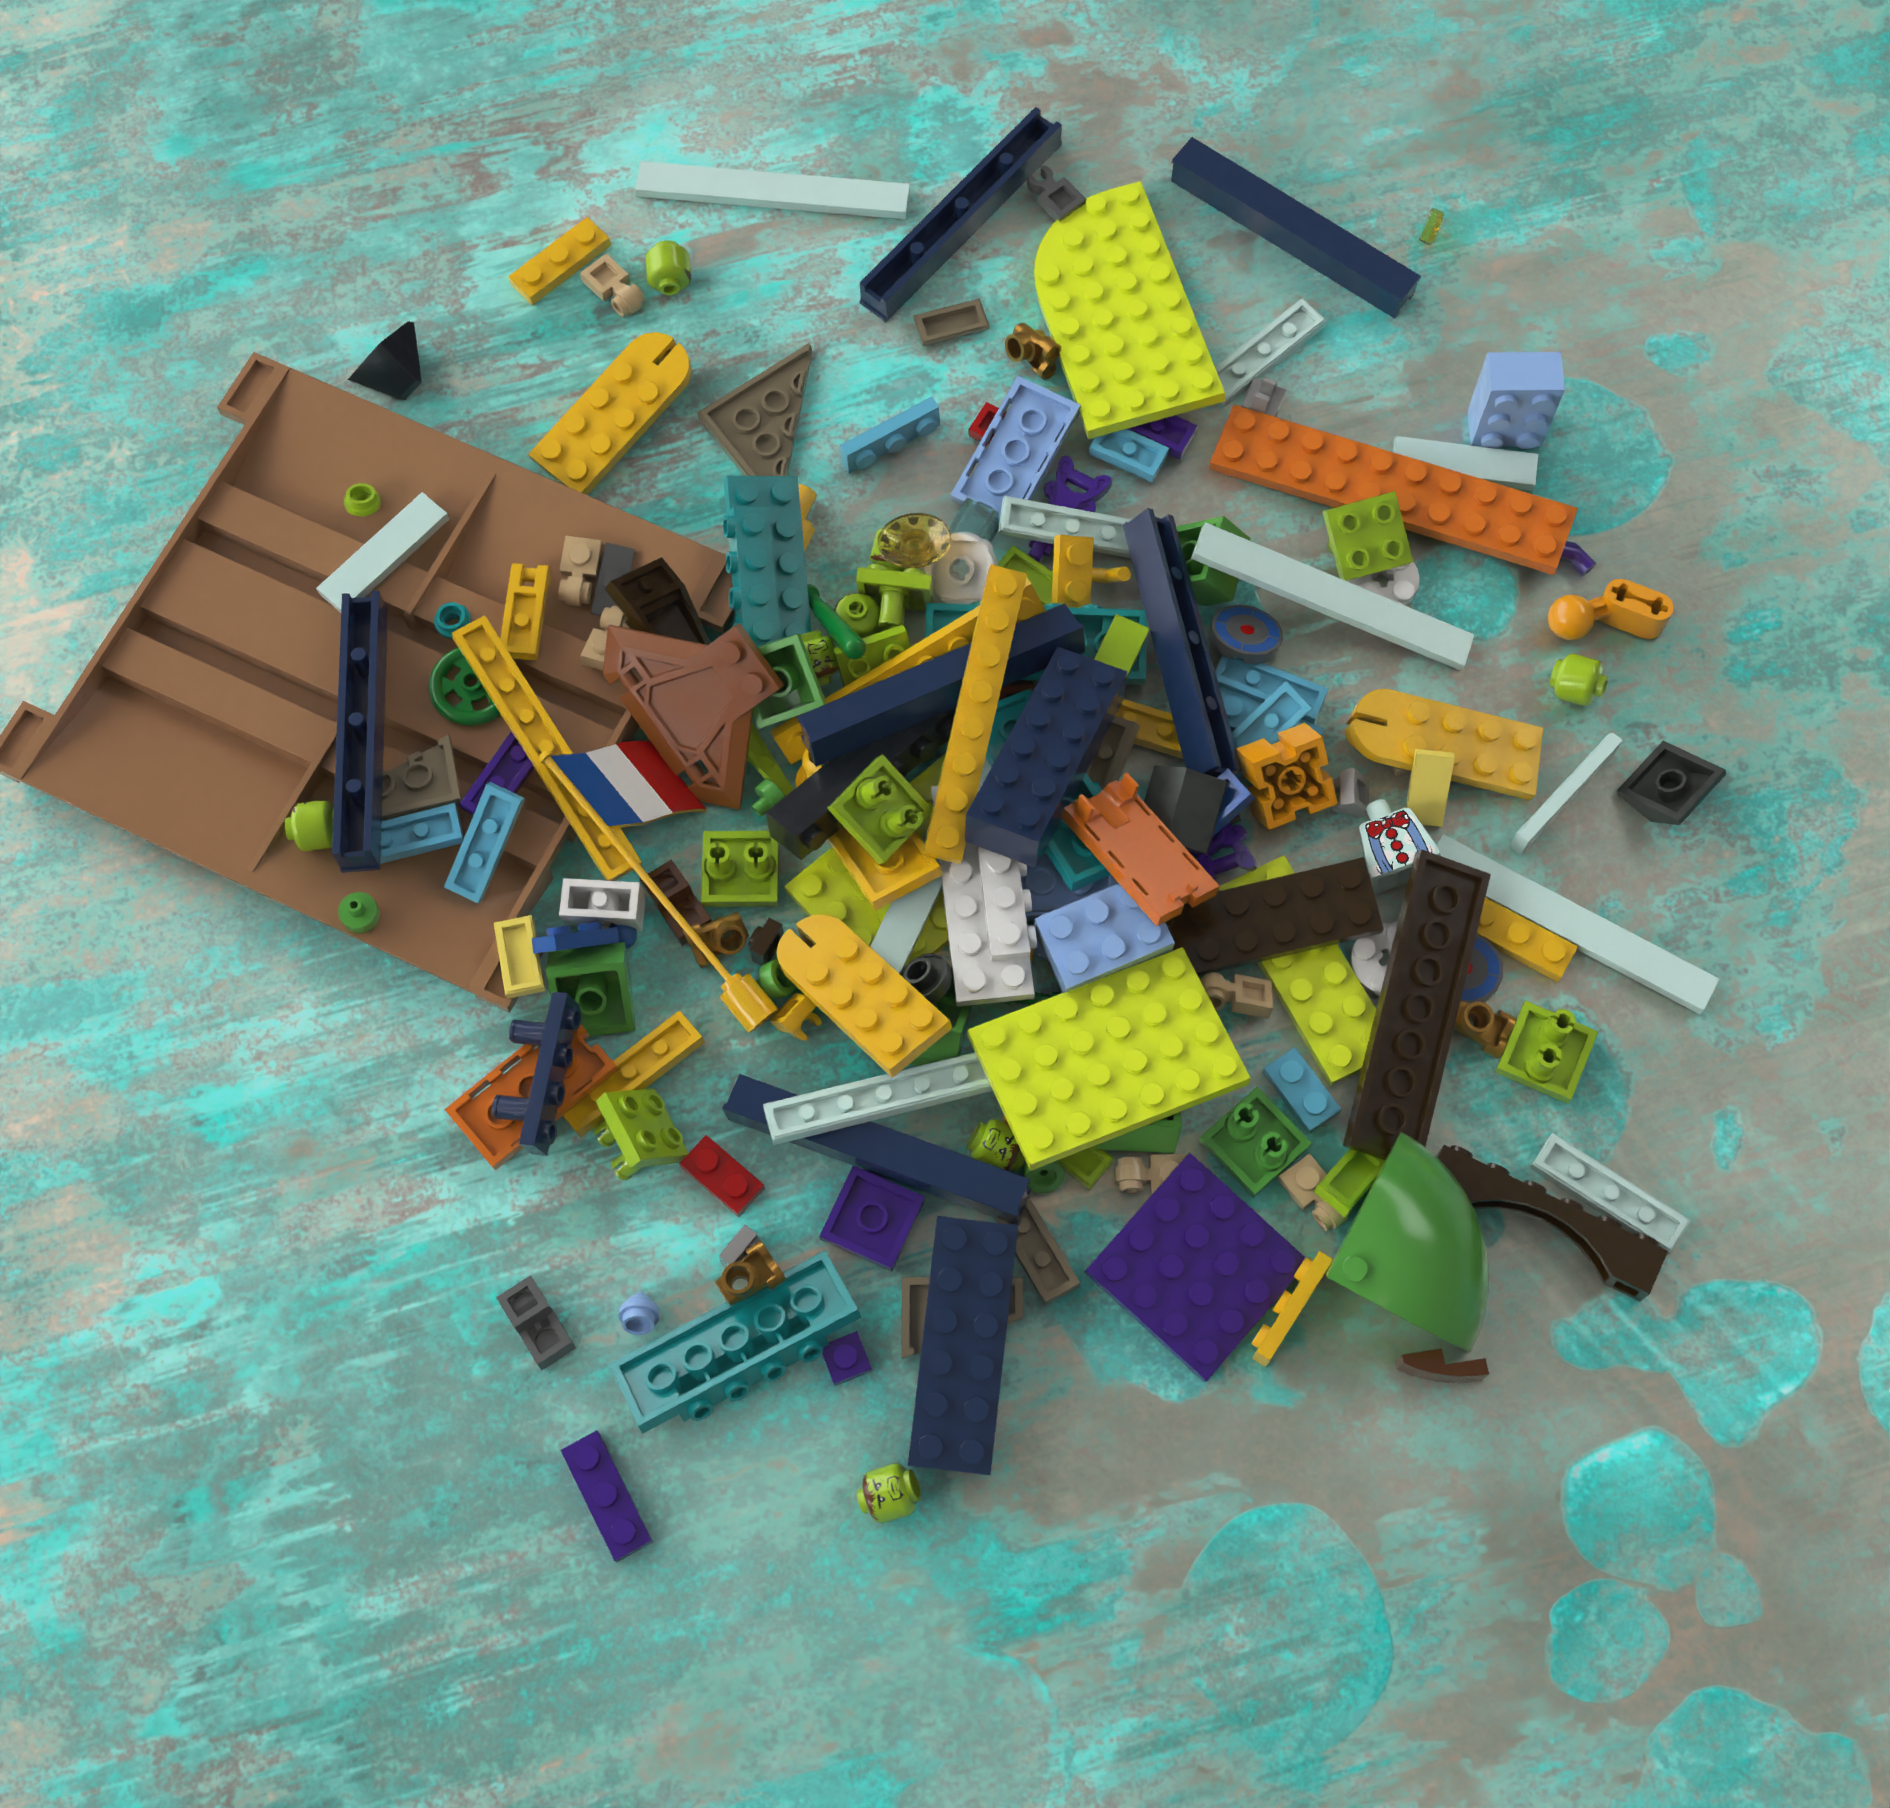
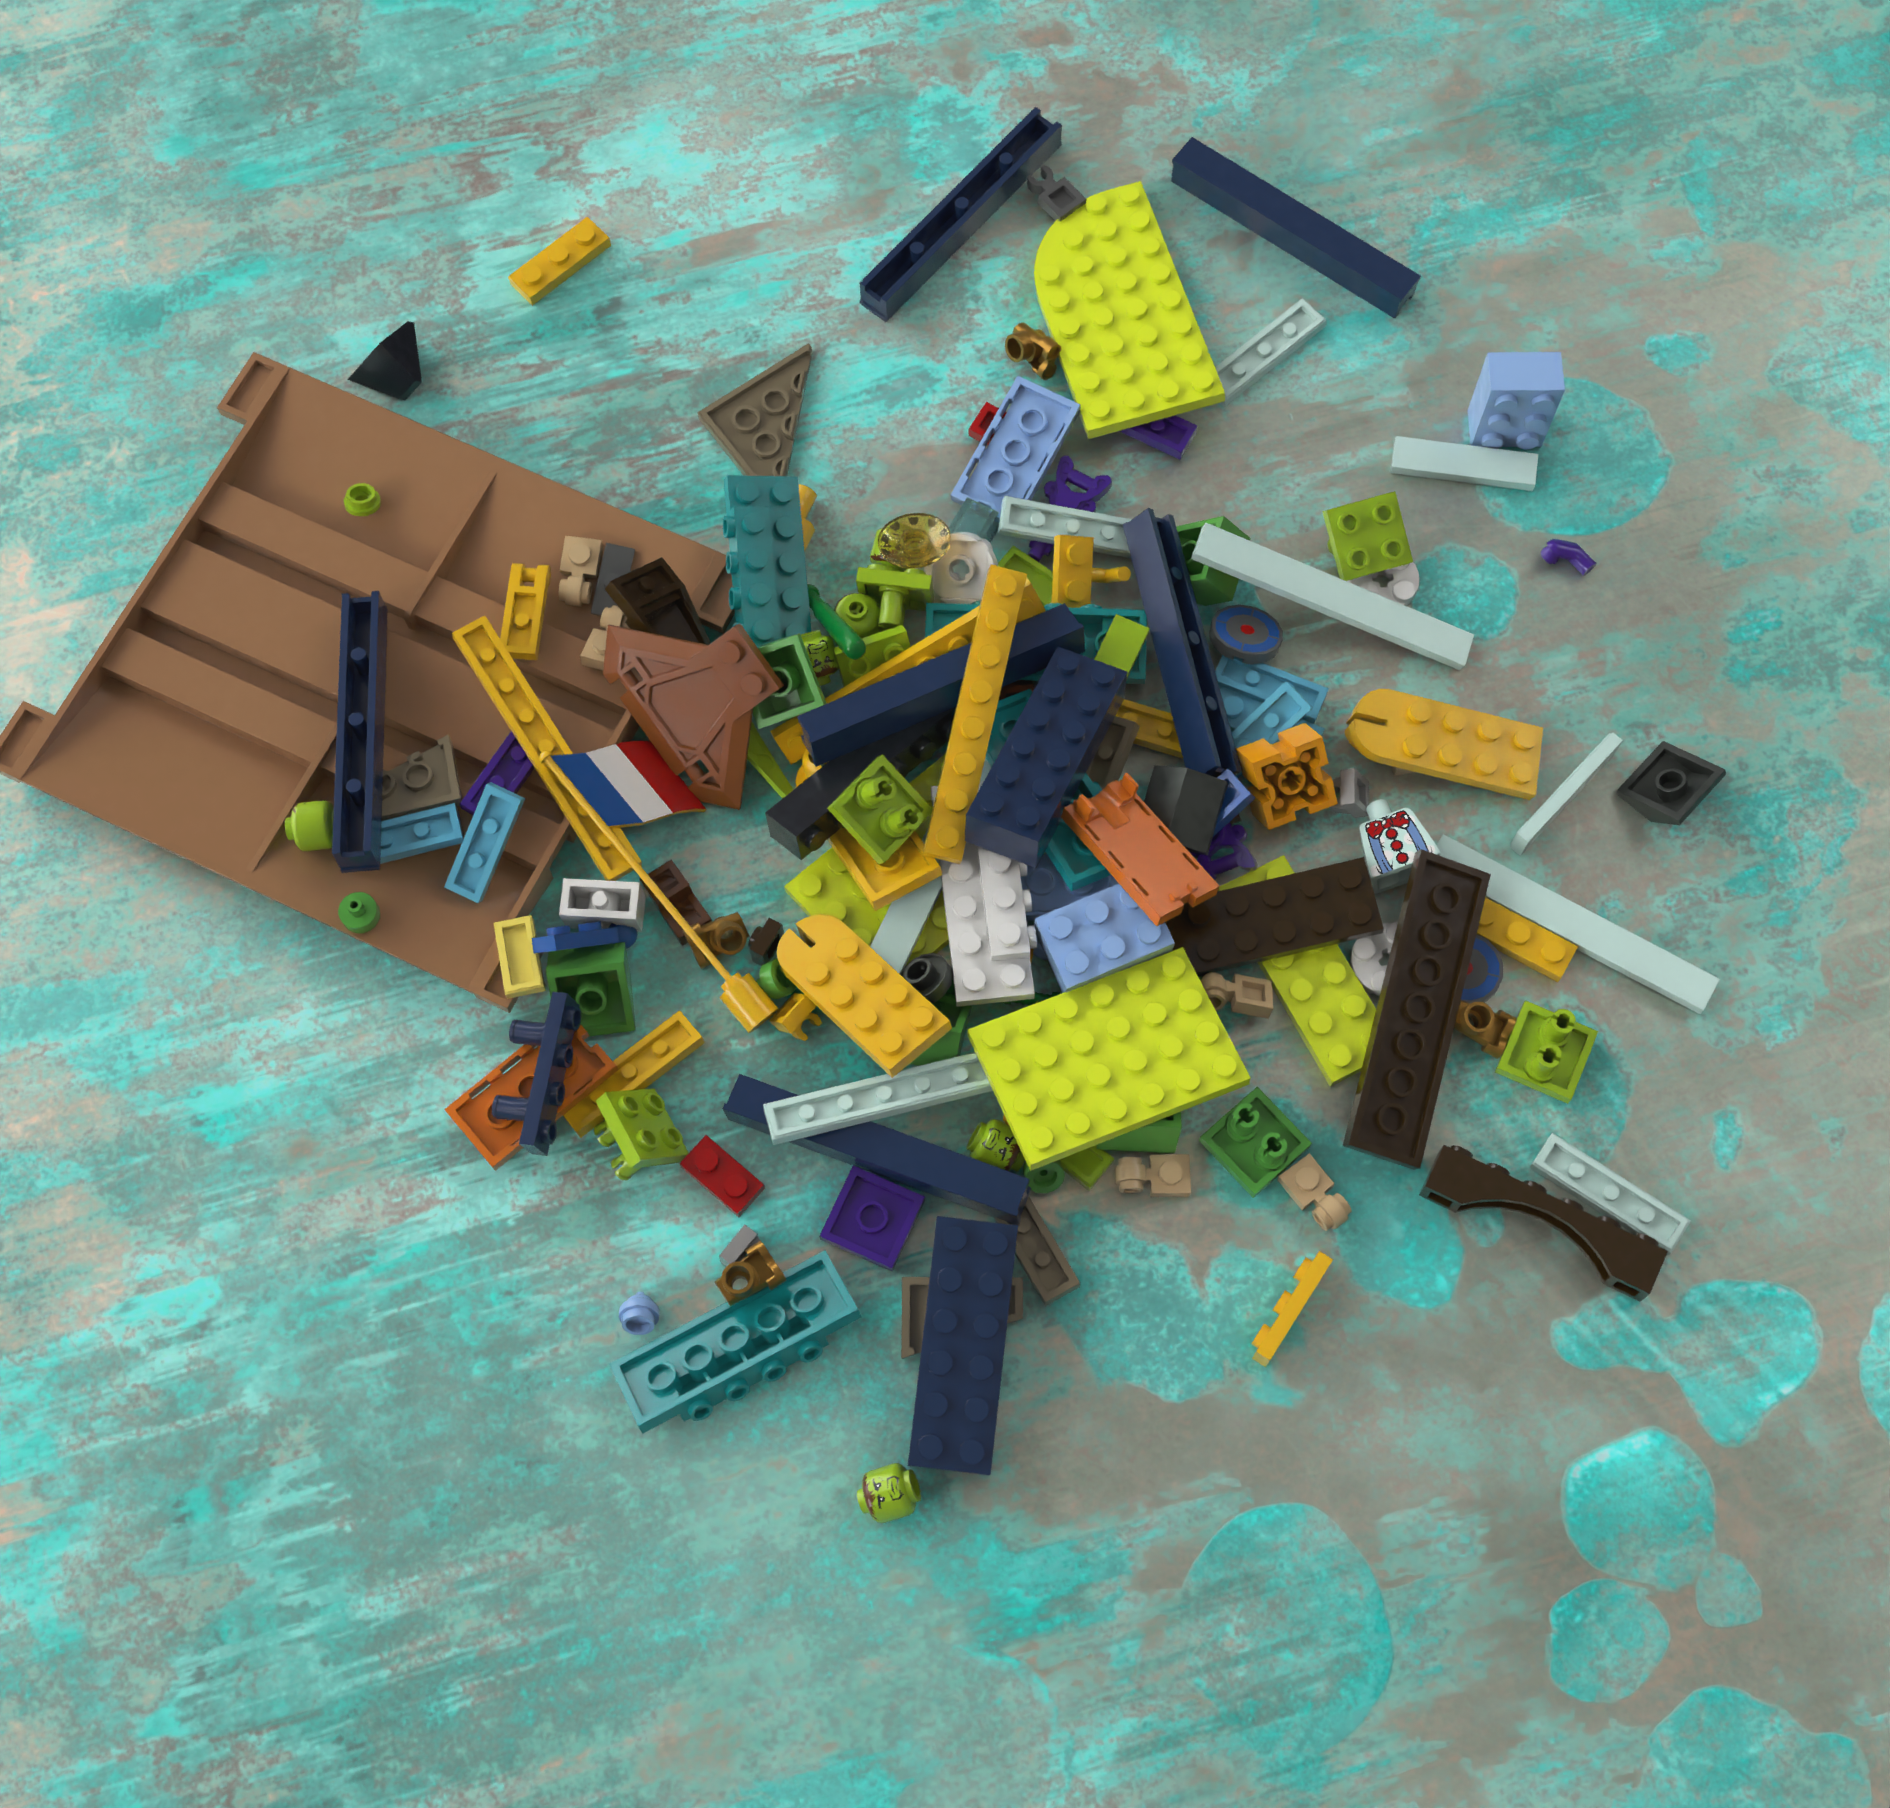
light aqua tile [316,492,450,613] -> none
green plate [428,647,501,726] -> none
teal plate [434,602,472,639] -> none
dark grey slope [496,1275,576,1370] -> none
yellow plate [528,332,692,495] -> none
dark purple plate [560,1430,653,1563] -> none
tan plate [580,253,645,317] -> none
light aqua tile [635,161,910,219] -> none
lime head [645,240,692,295] -> none
lime plate [701,831,780,907] -> none
bright green tile [751,778,785,818] -> none
dark purple plate [822,1331,872,1386] -> none
medium azure plate [840,396,940,473] -> none
dark tan tile [913,298,990,346] -> none
dark purple plate [1084,1153,1305,1382] -> none
medium azure plate [1089,429,1169,483] -> none
orange plate [1209,404,1578,575] -> none
light grey tile [1241,376,1287,417] -> none
medium azure plate [1262,1047,1342,1134] -> none
lime tile [1313,1149,1385,1217] -> none
bright green brick [1326,1132,1489,1352] -> none
reddish brown slope [1395,1348,1489,1383] -> none
light yellow tile [1406,749,1455,827] -> none
clear yellow tile [1418,207,1444,245] -> none
light orange beam [1548,578,1674,641] -> none
lime head [1549,653,1609,706] -> none

